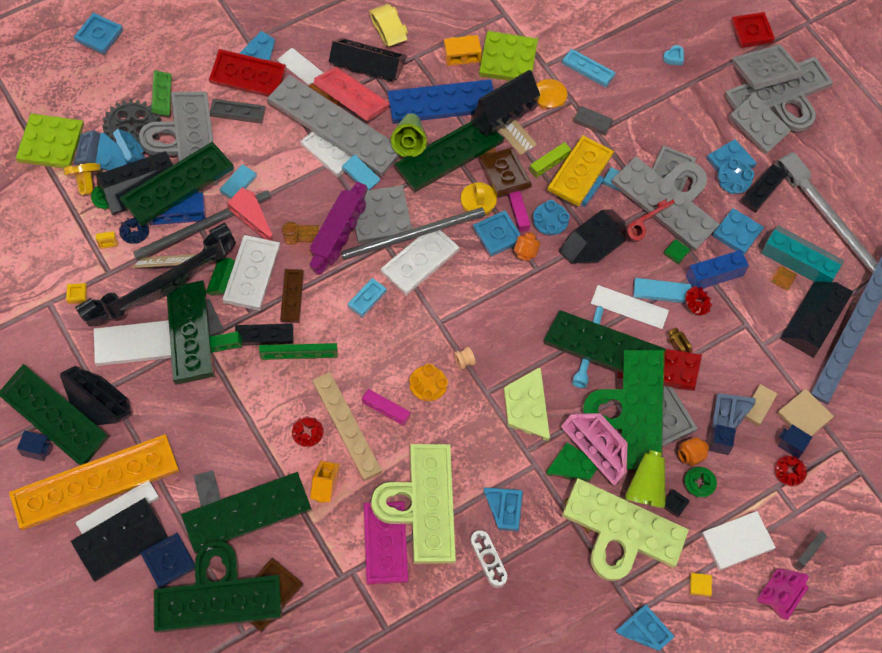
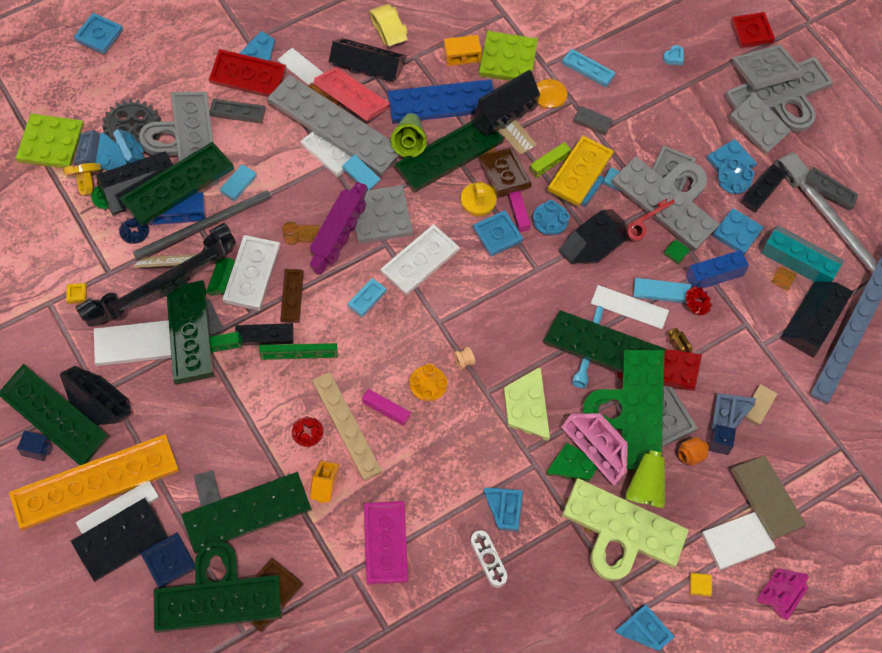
yellow tile [96,231,118,249] -> none
bright green tile [151,70,171,116] -> none
coral slope [227,187,272,241] -> none
dark grey piece [341,207,485,260] -> none
yellowish green plate [371,444,456,564] -> none
orange head [514,232,541,261] -> none
black tile [664,489,690,518] -> none
green gear [684,467,717,498] -> none
red gear [775,455,807,486] -> none
tan tile [777,389,834,436] -> none
dark blue brick [778,424,813,459] -> none
flat silver tile [793,531,827,571] -> none
none -> dark tan tile [731,456,806,540]
none -> dark grey tile [805,167,858,210]

